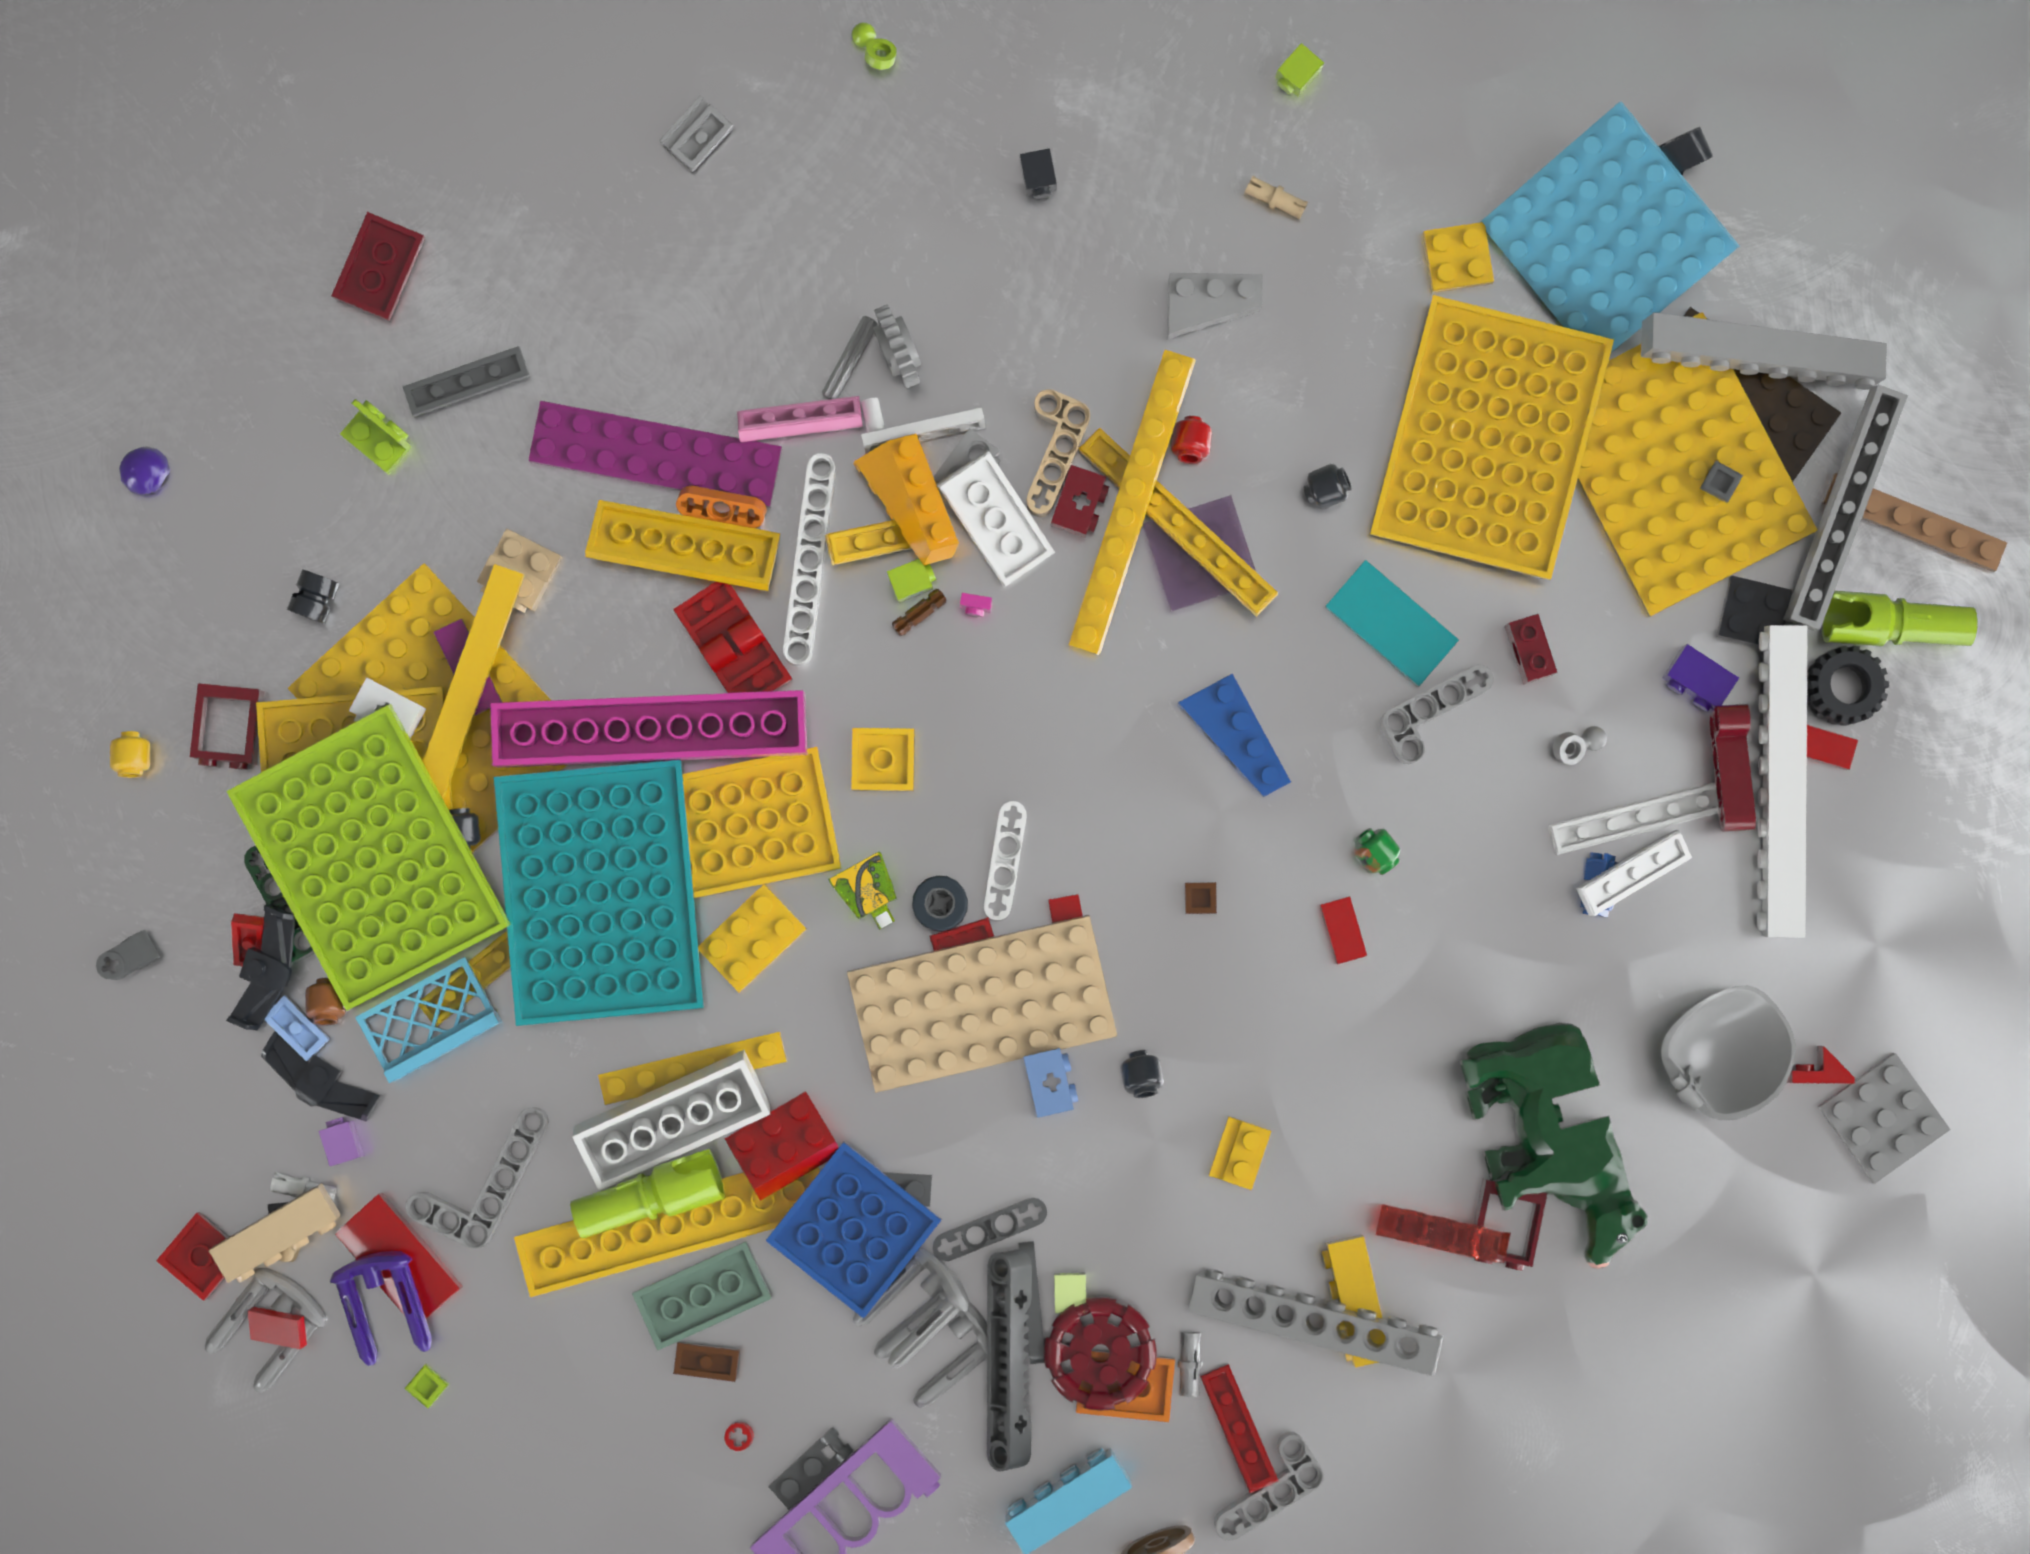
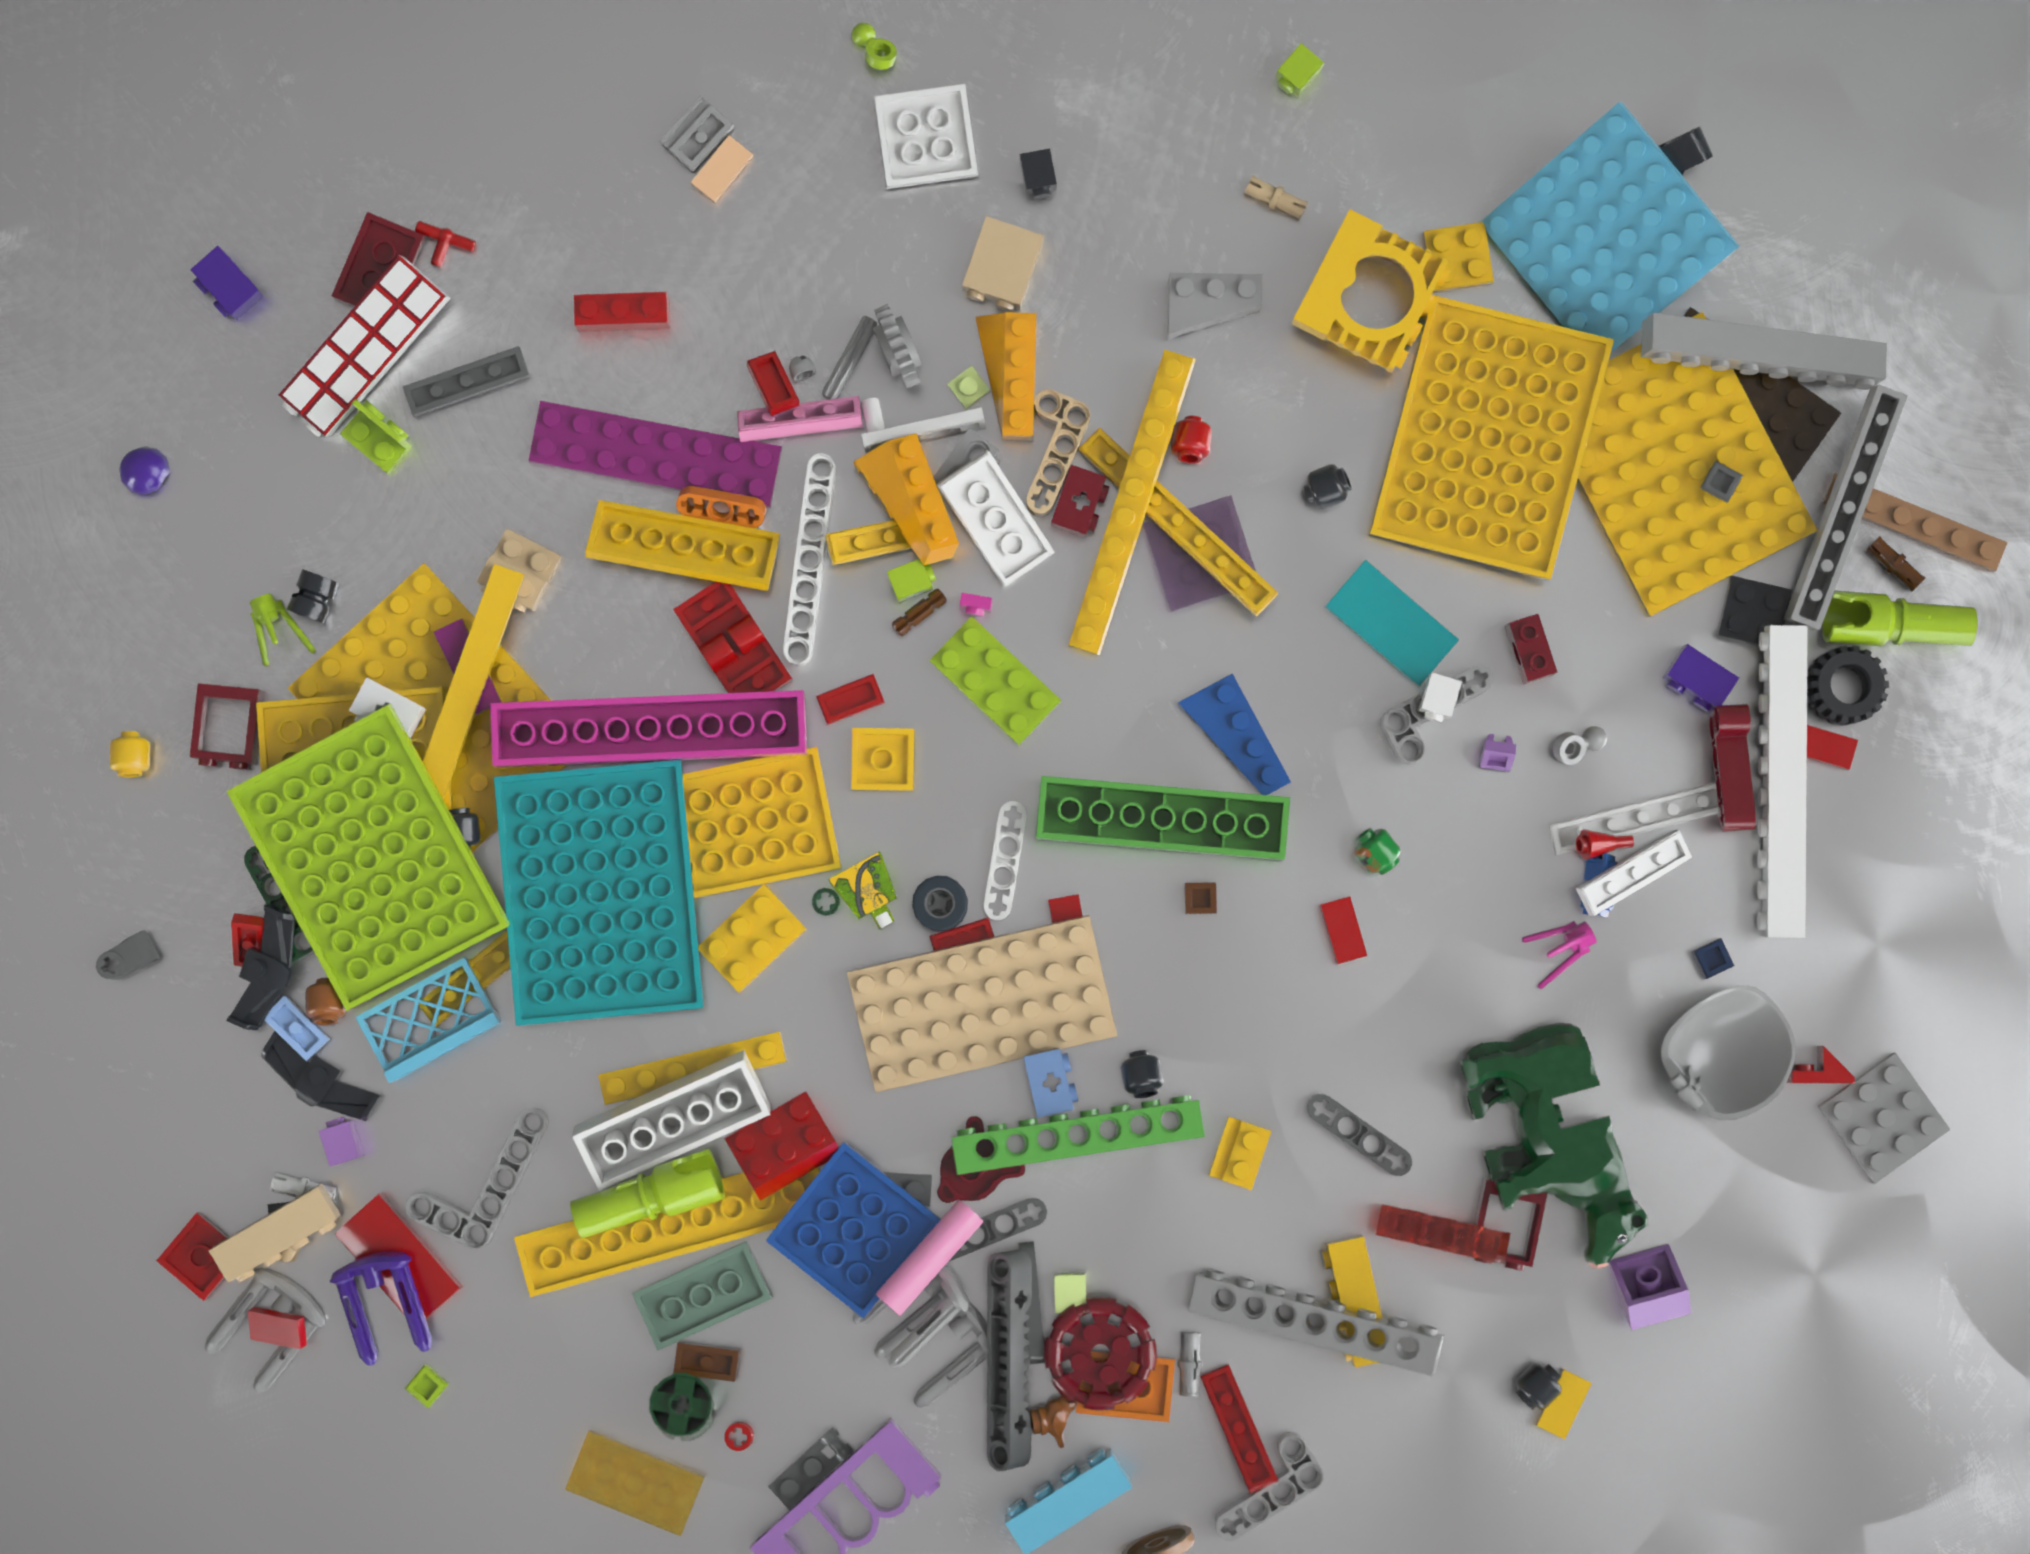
none -> dark purple brick [190,245,264,320]
none -> lime plant [249,593,316,666]
none -> white brick [278,255,451,437]
none -> red piece [415,221,476,267]
none -> clear yellow plate [565,1430,705,1536]
none -> red brick [574,292,671,332]
none -> dark green cylinder [649,1373,714,1441]
none -> light nougat tile [691,135,753,203]
none -> red tile [747,351,800,416]
none -> light grey hinge [789,355,816,381]
none -> clear green bush [812,888,840,916]
none -> red tile [816,673,885,725]
none -> white plate [874,84,978,189]
none -> bright pink brick [875,1200,983,1316]
none -> lime plate [929,616,1061,745]
none -> dark red tile [937,1116,1025,1203]
none -> yellowish green plate [947,366,990,410]
none -> bright green brick [951,1095,1205,1175]
none -> tan brick [962,216,1044,312]
none -> light orange wedge [975,312,1037,441]
none -> dark orange animal [1030,1395,1076,1448]
none -> bright green brick [1036,776,1290,861]
none -> yellow hose [1292,209,1451,373]
none -> dark grey beam [1307,1094,1412,1176]
none -> white brick [1418,672,1462,723]
none -> medium lavender tile [1480,734,1516,772]
none -> black head [1515,1363,1562,1410]
none -> dark pink plant [1522,921,1597,989]
none -> yellow tile [1535,1368,1592,1440]
none -> red cone [1575,829,1634,860]
none -> medium lavender slope [1609,1244,1691,1330]
none -> dark blue tile [1692,938,1734,979]
none -> reddish brown pin [1866,536,1926,592]

